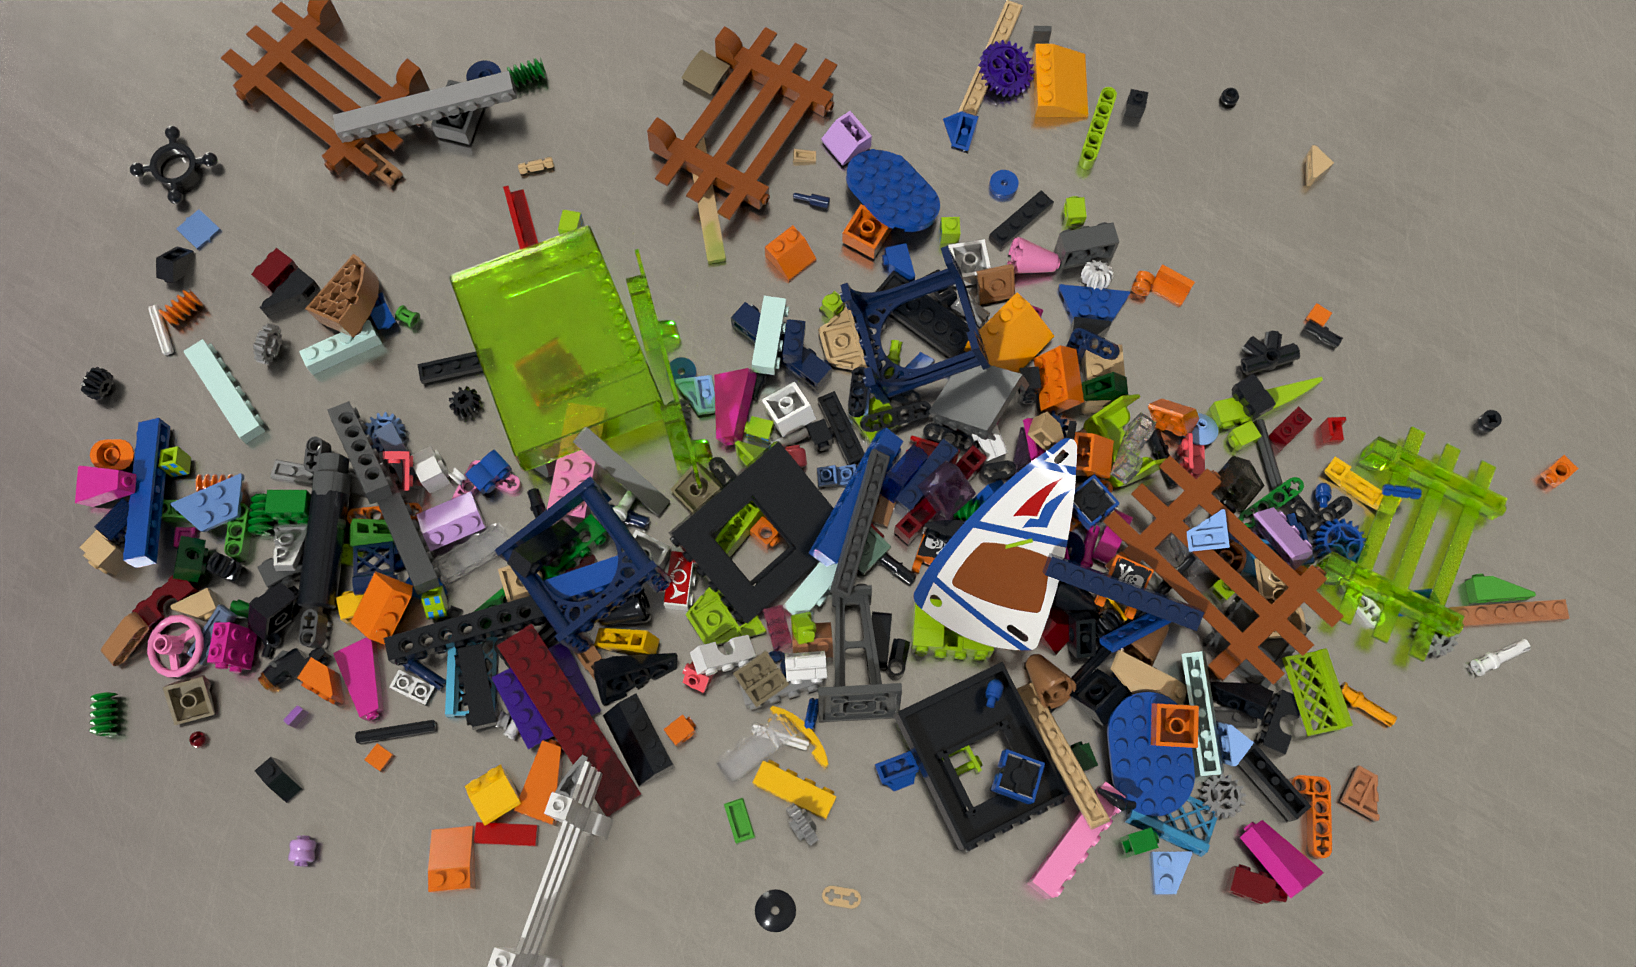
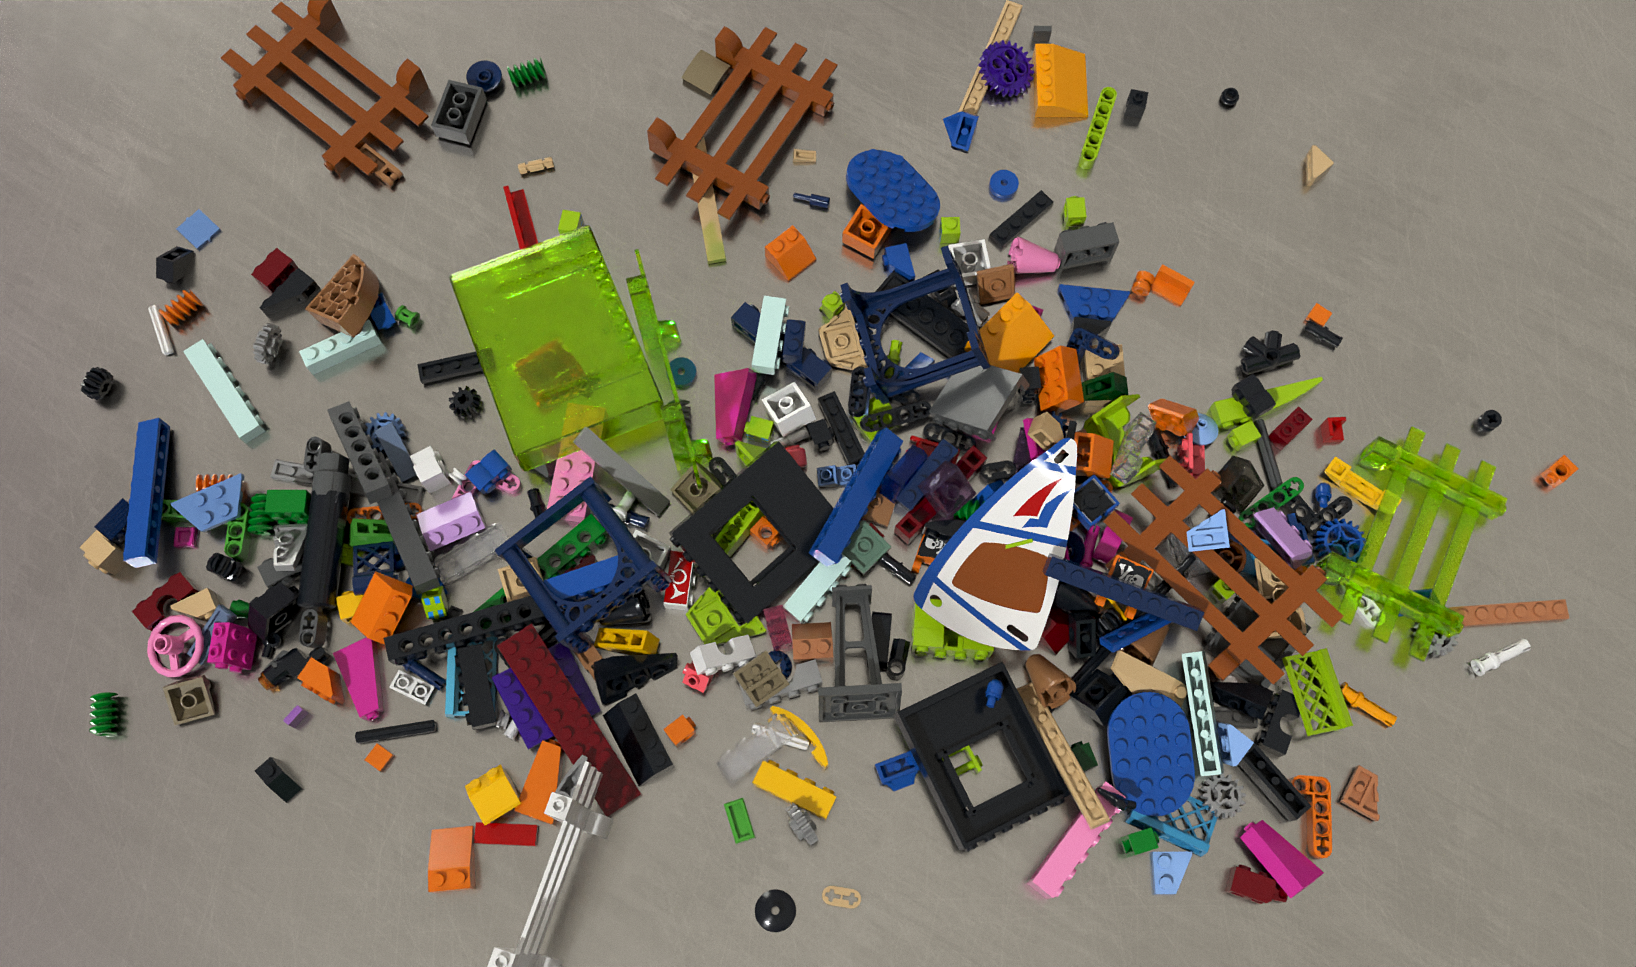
dark pink slope [75,466,136,507] -> none
orange piece [90,439,134,470] -> none
medium nougat beam [101,612,149,666] -> none
black piece [130,126,218,204] -> none
lime brick [158,446,191,477] -> none
dark green brick [173,536,208,582] -> none
dark red hinge [189,731,208,748] -> none
lavender piece [288,835,316,866] -> none
light grey brick [333,71,517,143] -> none
coral bracket [382,451,413,491] -> none
black brick [507,520,580,578] -> none
wing [675,375,715,415] -> none
white brick [785,651,827,684] -> none
lime brick [791,612,816,644] -> none
blue axle [804,698,819,729] -> none
lavender slope [821,111,872,166] -> none
dark grey tile [829,449,890,599] -> none
white brick [972,424,1008,461] -> none
piece [991,749,1045,804] -> none
white gear [1081,260,1113,290] -> none
orange brick [1151,703,1199,748] -> none
blue axle [1382,484,1422,499] -> none
bright green slope [1465,574,1536,604] -> none

